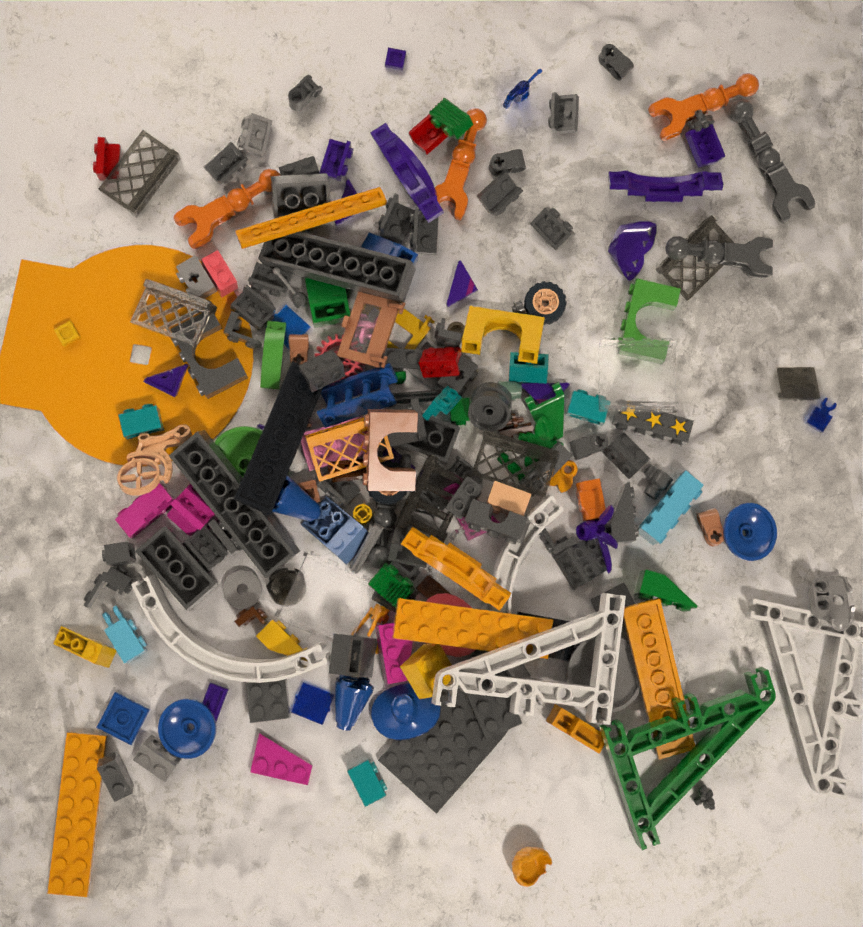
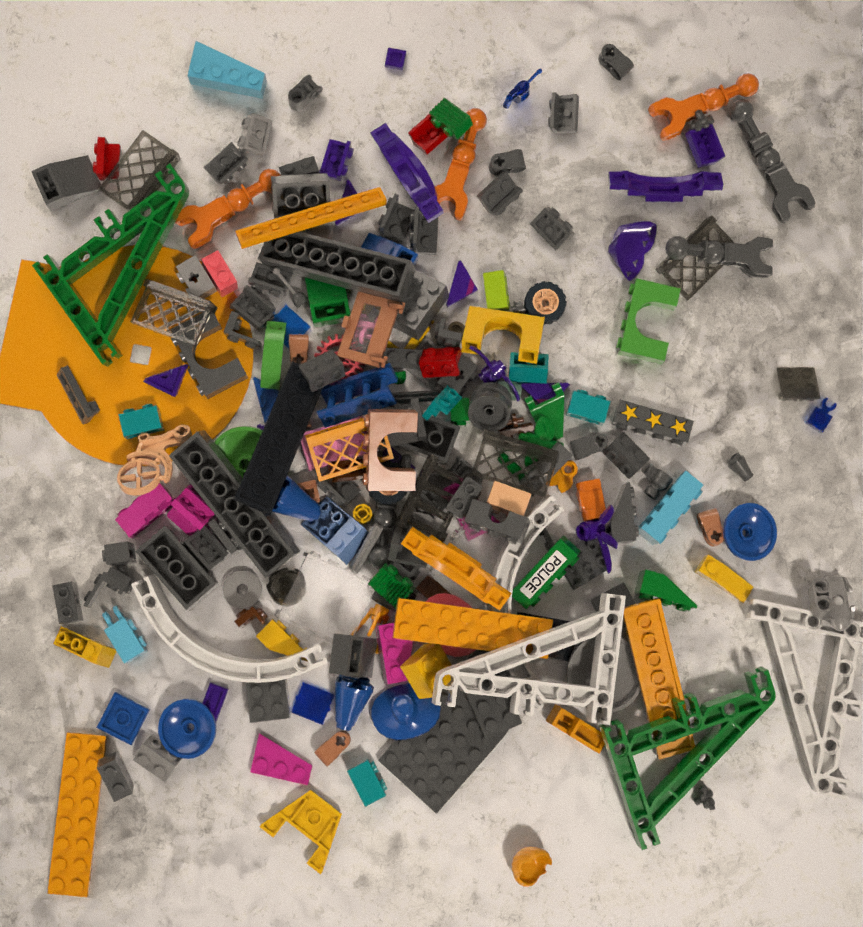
yellow tile [54,320,81,347] -> none
clear panel [599,337,679,413] -> none
none -> dark grey slope [31,155,103,211]
none -> green piece [32,164,189,367]
none -> dark grey brick [52,581,83,624]
none -> dark grey hinge [57,365,100,425]
none -> medium azure wedge [187,41,267,99]
none -> blue tile [253,377,279,424]
none -> yellow wing [259,790,342,874]
none -> nougat piece [314,731,351,767]
none -> dark grey brick [393,270,449,341]
none -> dark purple plant [469,346,520,402]
none -> lime hinge [483,270,510,311]
none -> green brick [512,535,580,610]
none -> yellow slope [694,554,753,603]
none -> dark grey cone [727,453,754,482]

